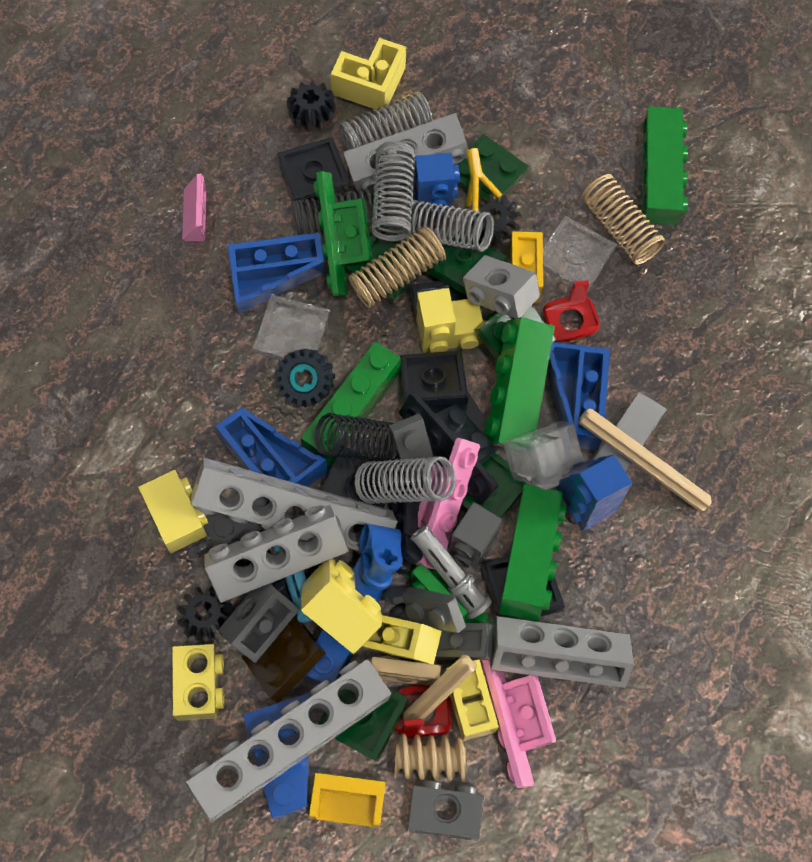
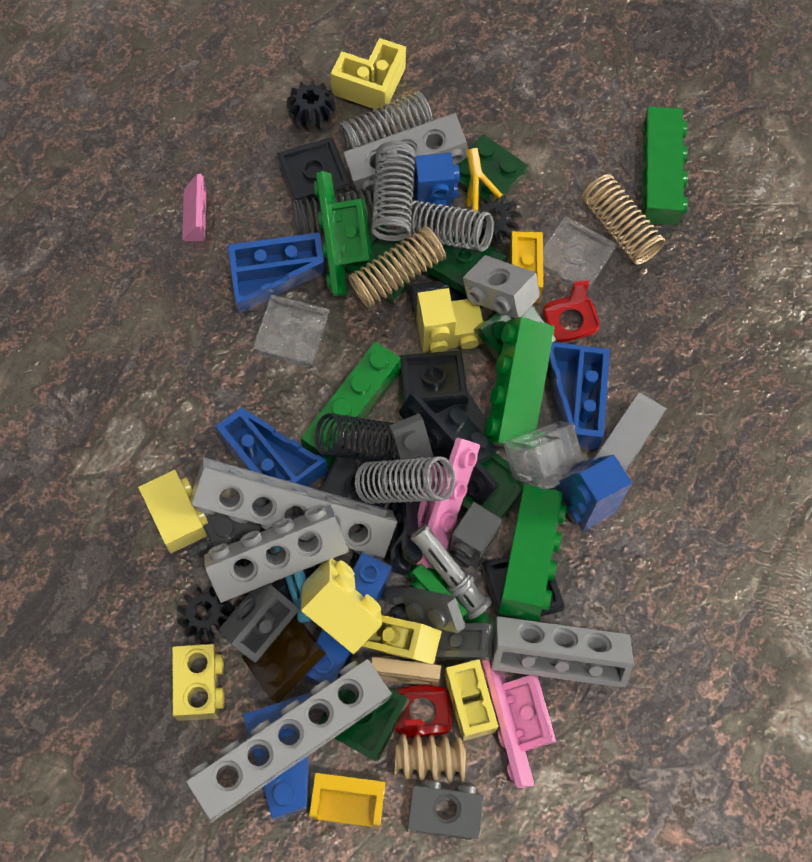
black bush [275,349,335,407] -> none
blue piece [359,523,403,590] -> none
tan axle [403,655,476,721] -> none
tan axle [579,408,711,512] -> none

